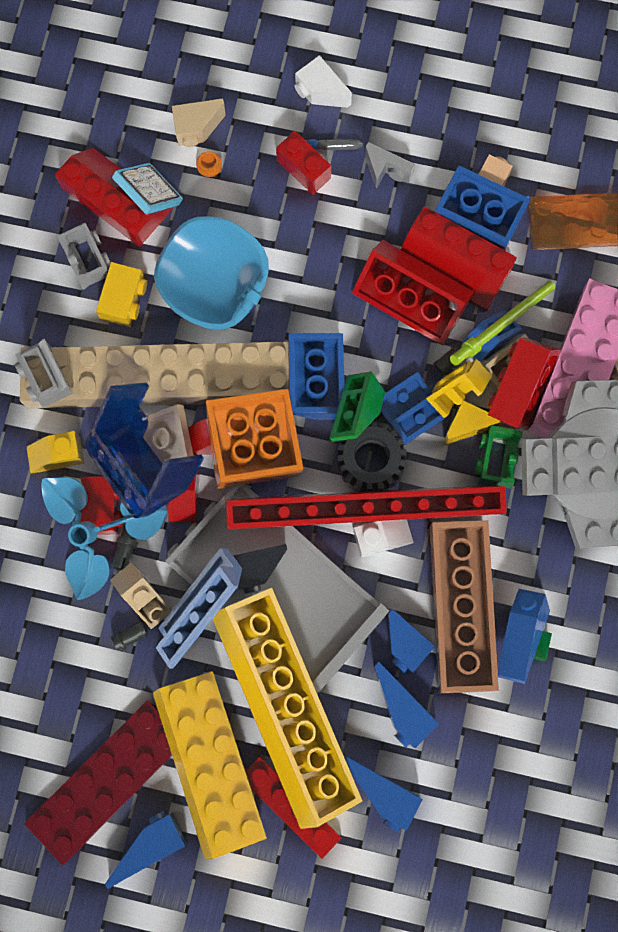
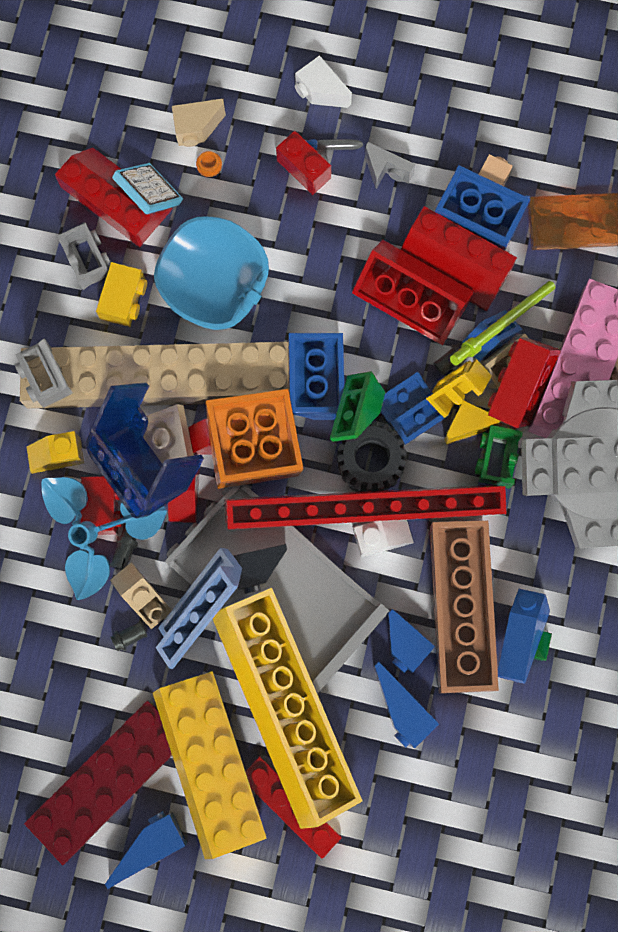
blue slope [345,756,423,832] -> none

